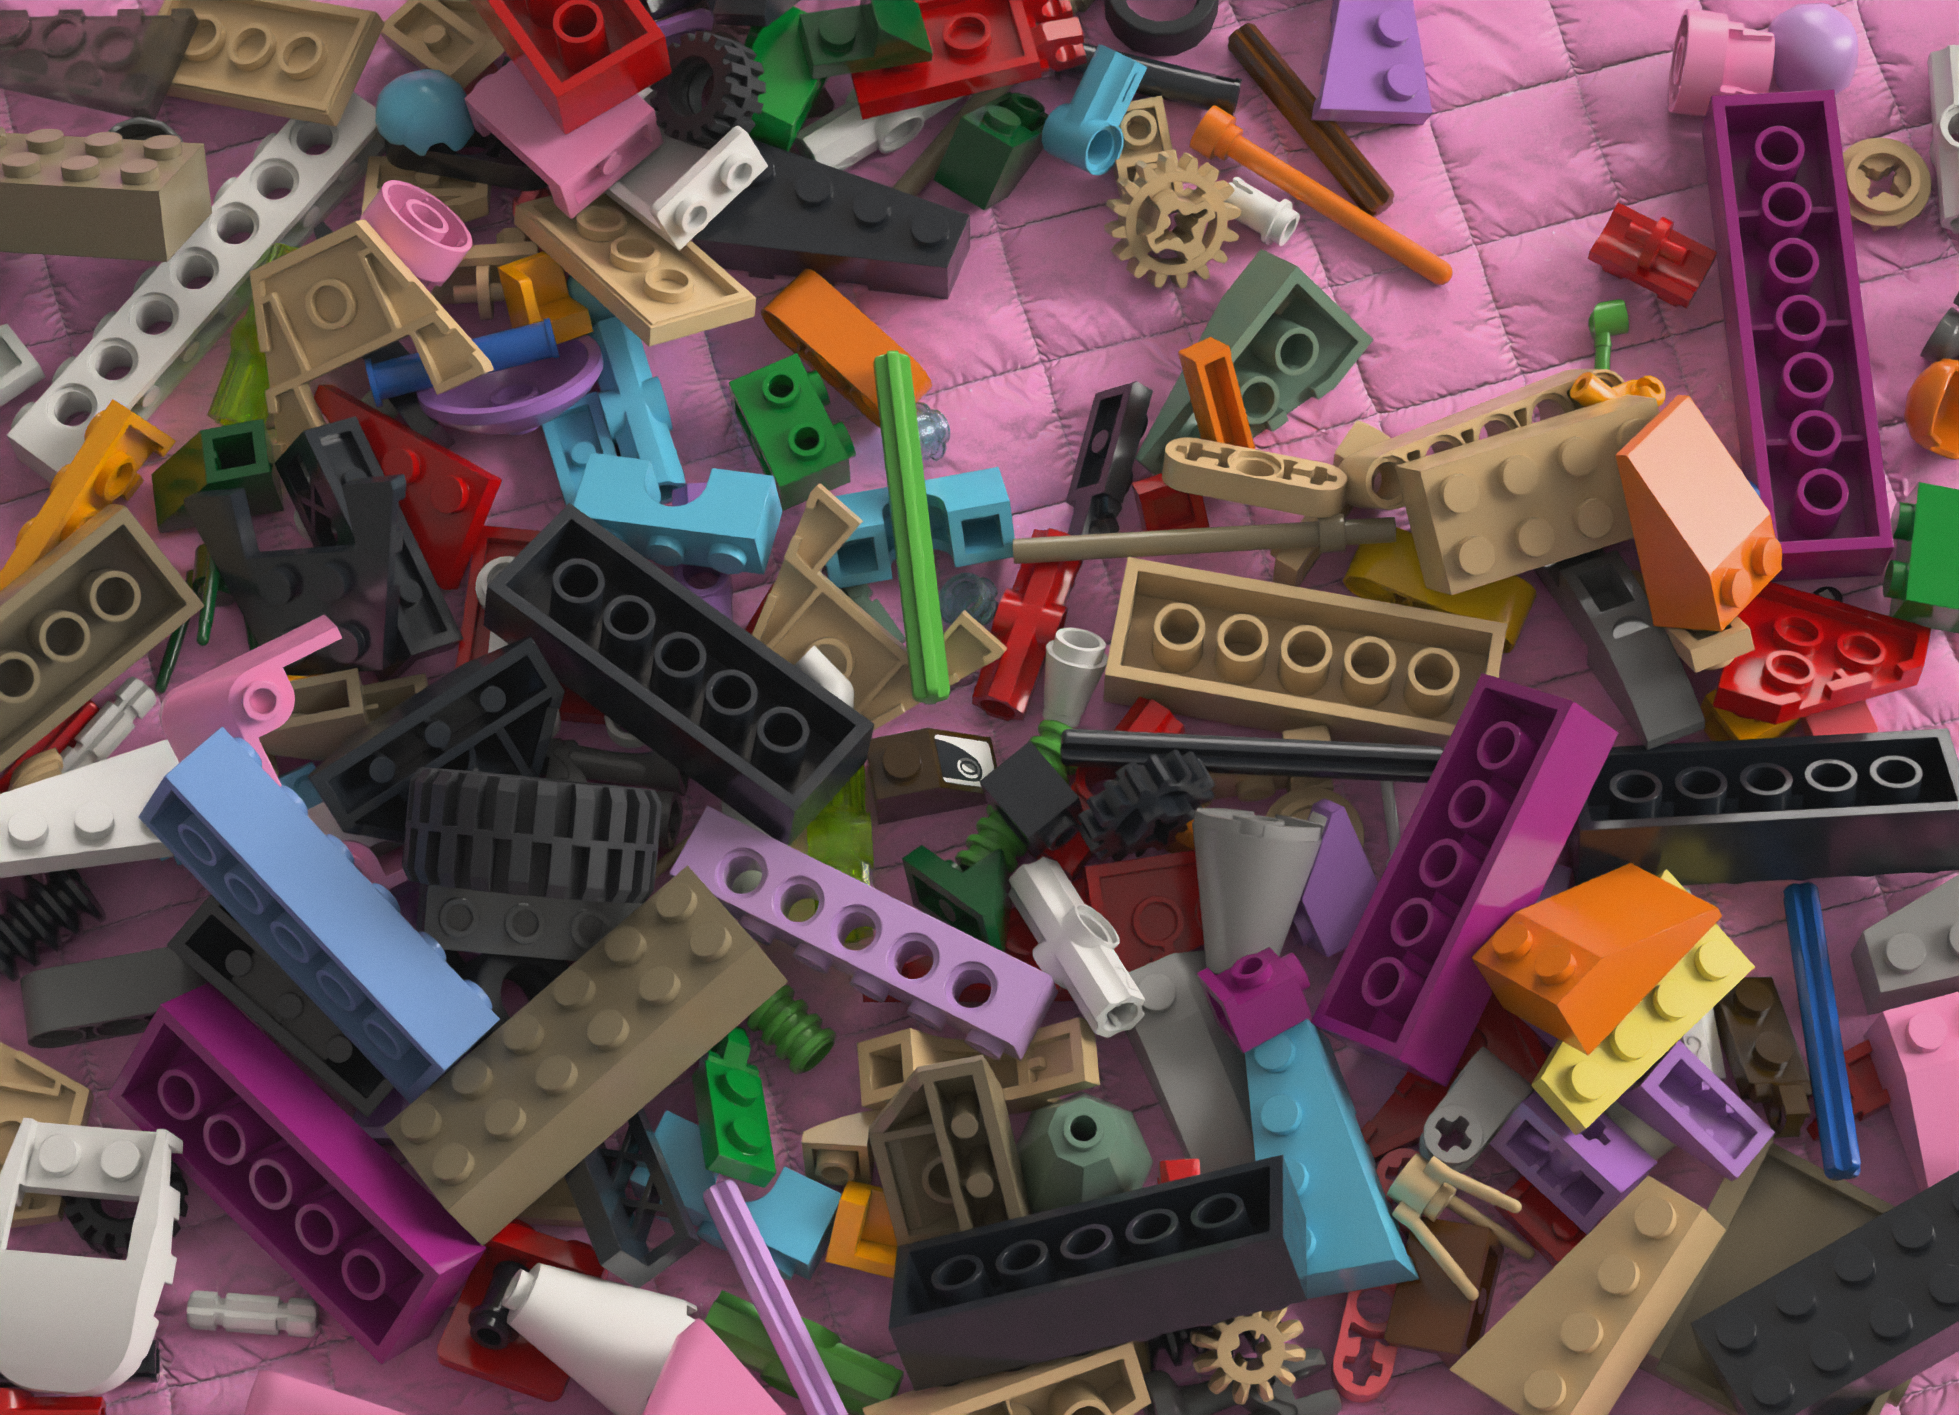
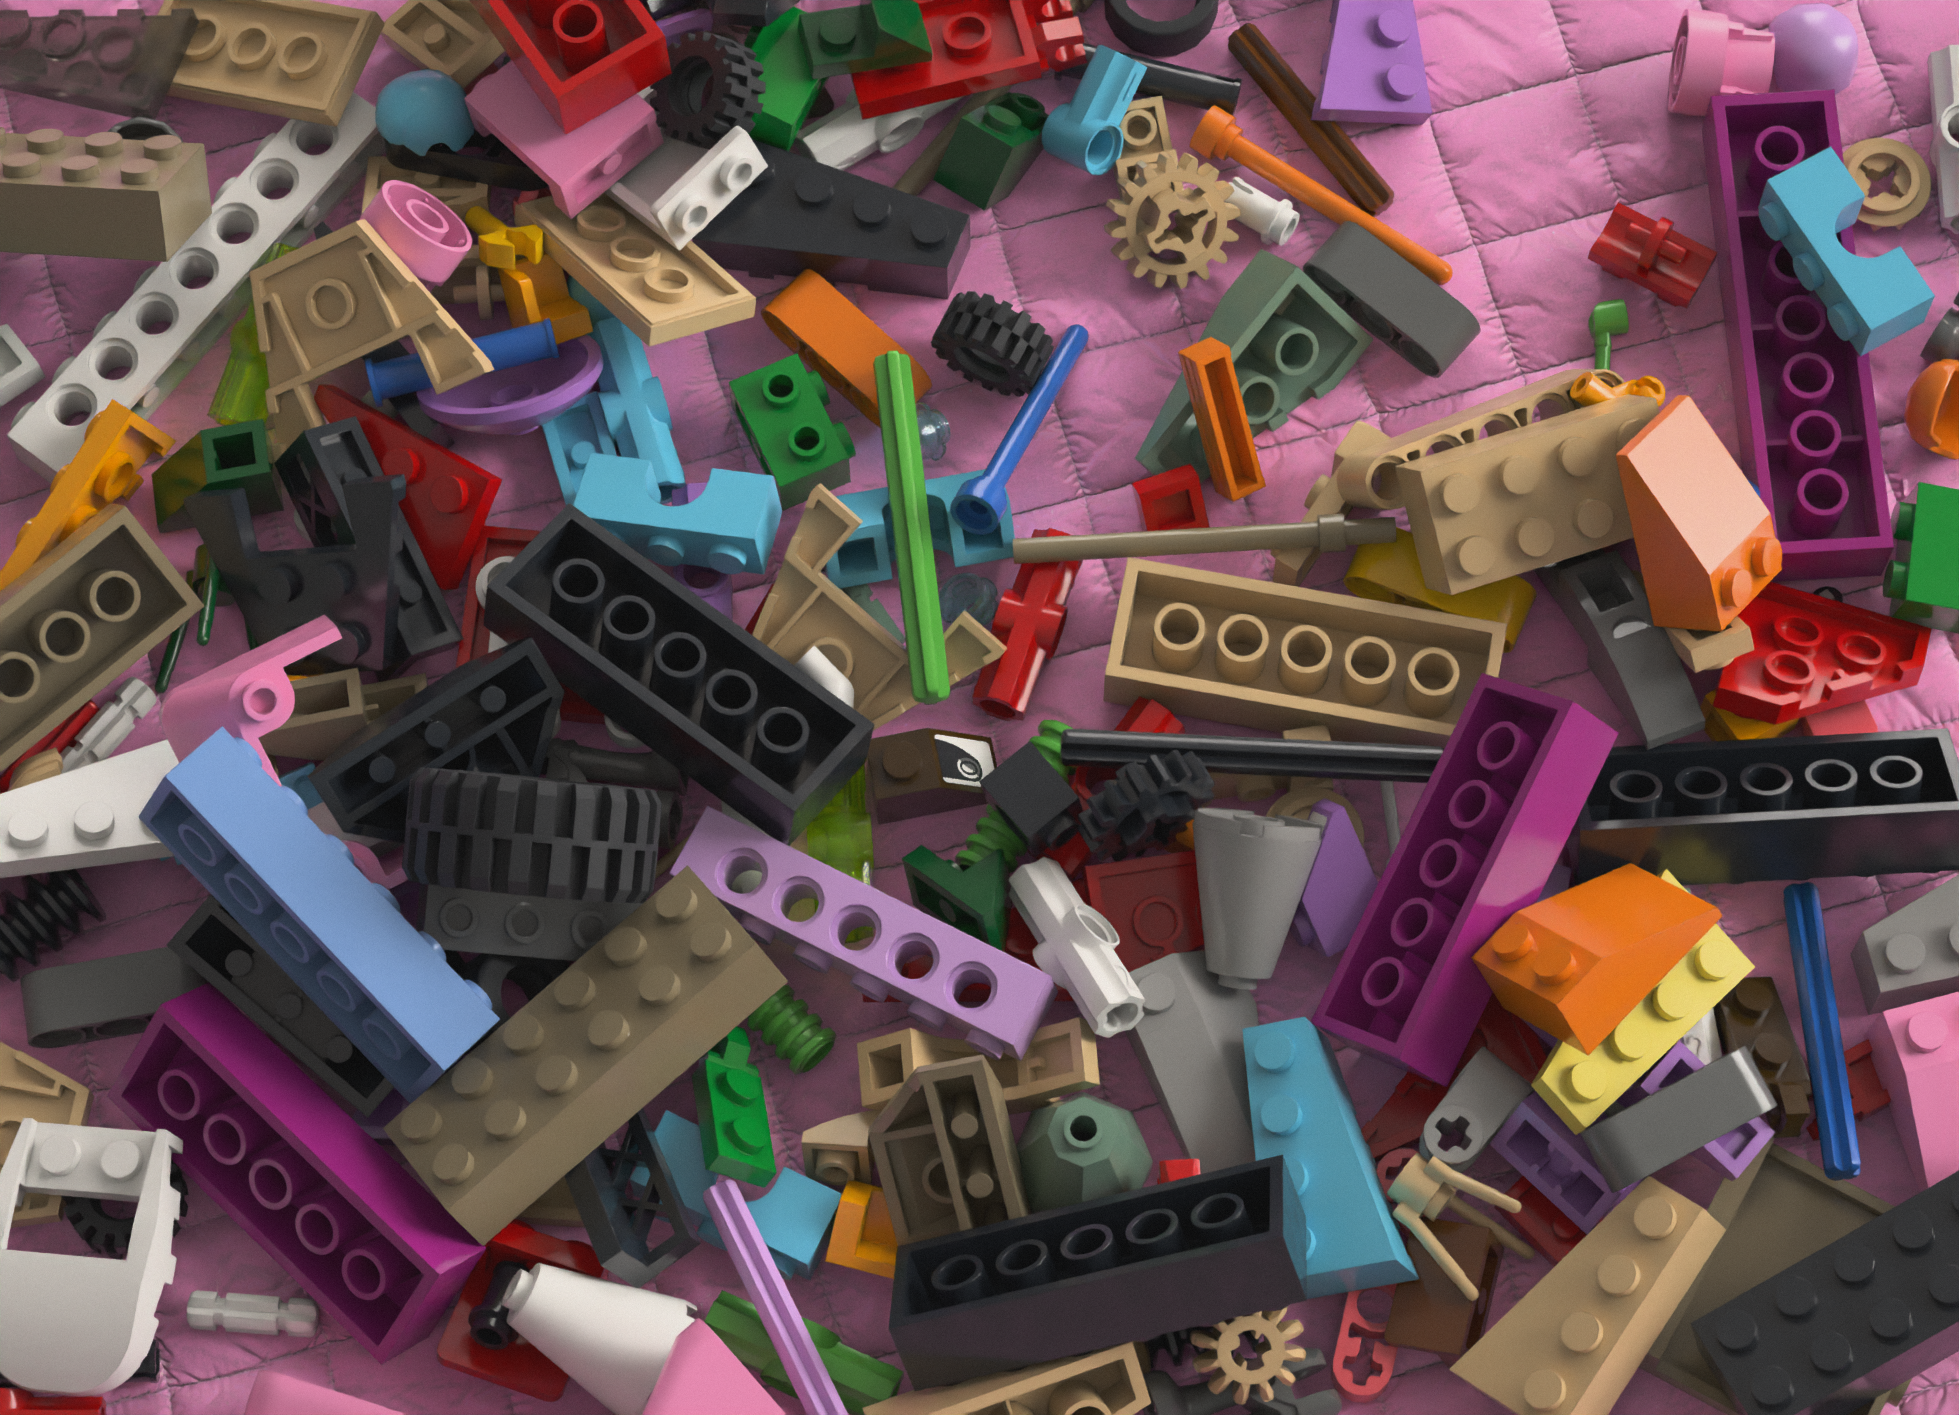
white cone [1042,628,1108,727] -> none
black hinge [1066,381,1153,535] -> none
tan beam [1162,437,1347,518] -> none
magenta brick [1197,947,1312,1053] -> none
none -> yellow bar [465,206,544,270]
none -> black tyre [931,291,1054,397]
none -> blue piece [950,324,1089,535]
none -> dark grey beam [1303,221,1481,378]
none -> dark grey beam [1580,1046,1777,1193]
none -> medium azure arch [1758,147,1935,357]

